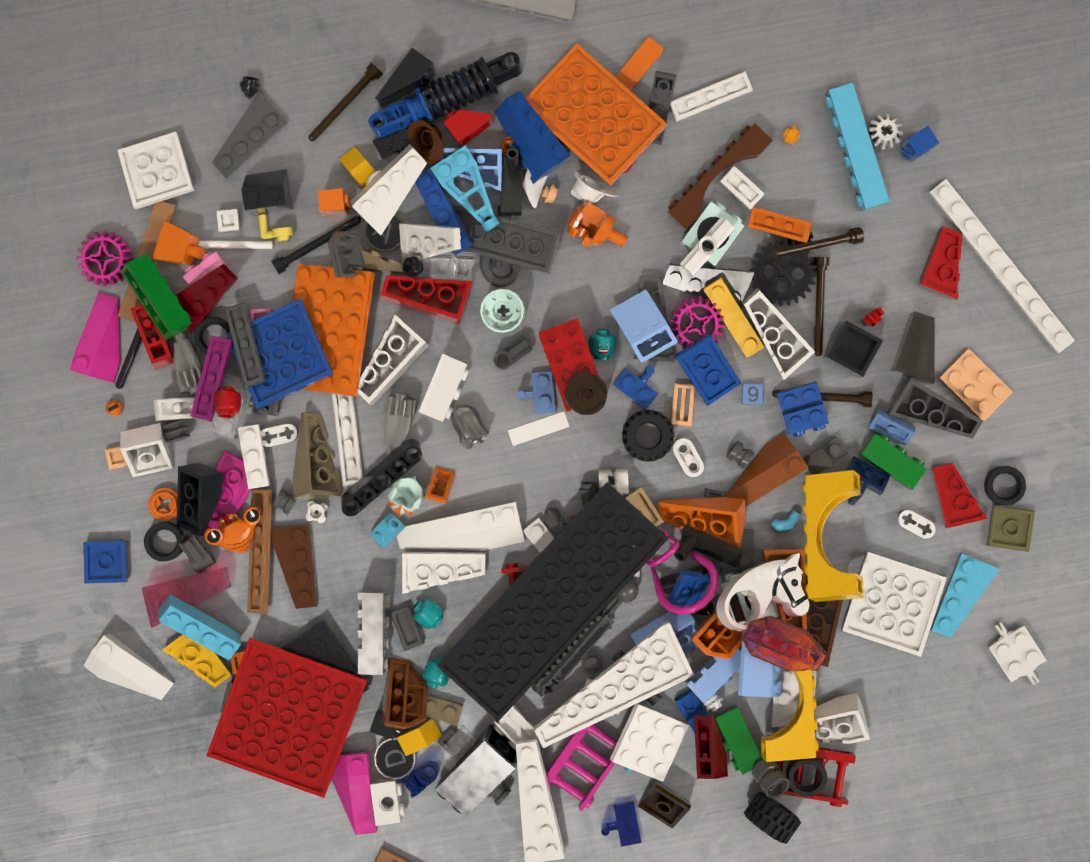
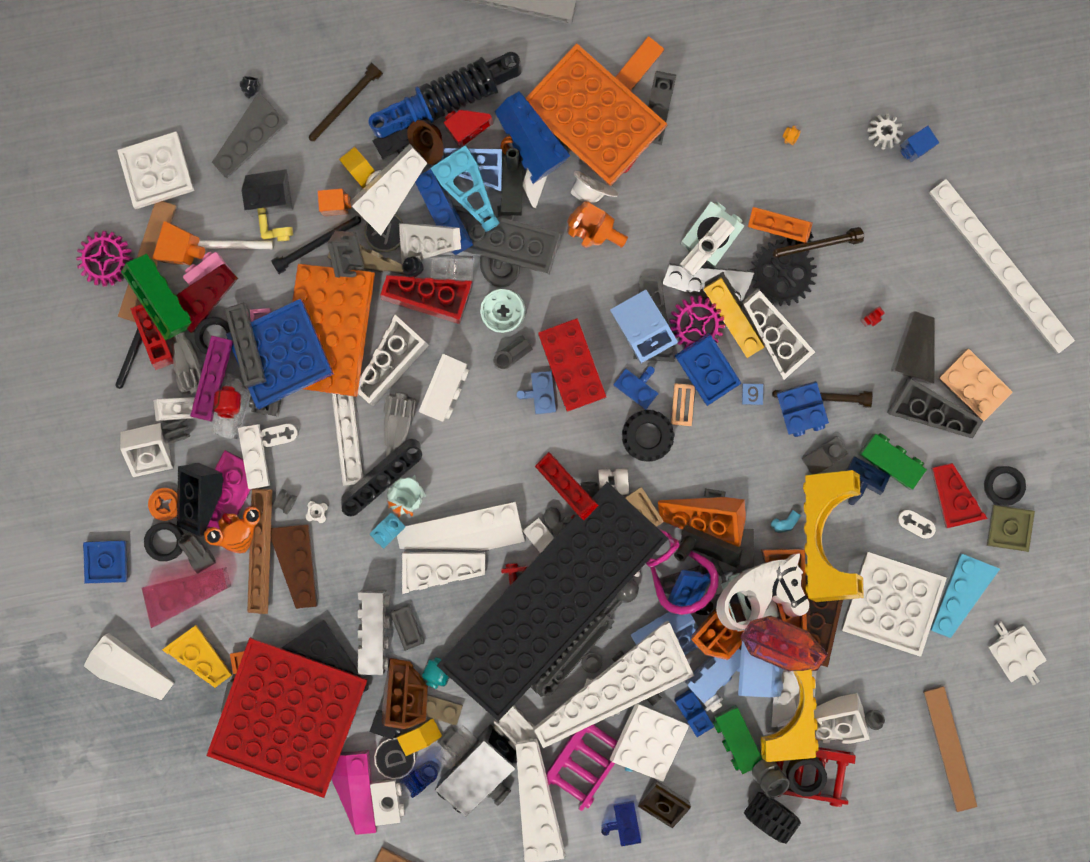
dark pink wedge [70,292,121,383] -> none
light nougat tile [105,446,128,470] -> none
orange hinge [106,400,124,416] -> none
medium azure brick [158,594,241,660] -> none
white plate [217,209,240,232] -> none
dark tan wedge [293,412,342,500] -> none
black slope [375,48,435,108] -> none
teal head [412,598,444,629] -> none
orange slope [425,467,455,504] -> none
flat silver piece [451,405,489,449] -> none
white sticker [508,411,569,446] -> none
light nougat plate [541,183,558,203] -> none
dark brown plate [564,373,607,415] -> none
teal head [589,329,616,360] -> none
reddish brown arch [667,123,773,232] -> none
white tile [670,71,753,122] -> none
white plate [673,438,704,477] -> none
dark red slope [694,715,728,779] -> none
white plate [720,166,764,210] -> none
dark orange wedge [725,433,808,507] -> none
dark grey wheel [726,441,755,469] -> none
dark brown piece [813,257,830,357] -> none
black piece [824,320,883,378] -> none
medium azure brick [825,83,890,211] -> none
medium blue plate [868,409,916,446] -> none
red wing [919,226,962,300] -> none
none -> red tile [535,452,599,520]
none -> dark grey plate [865,710,885,730]
none -> medium nougat tile [923,686,977,812]

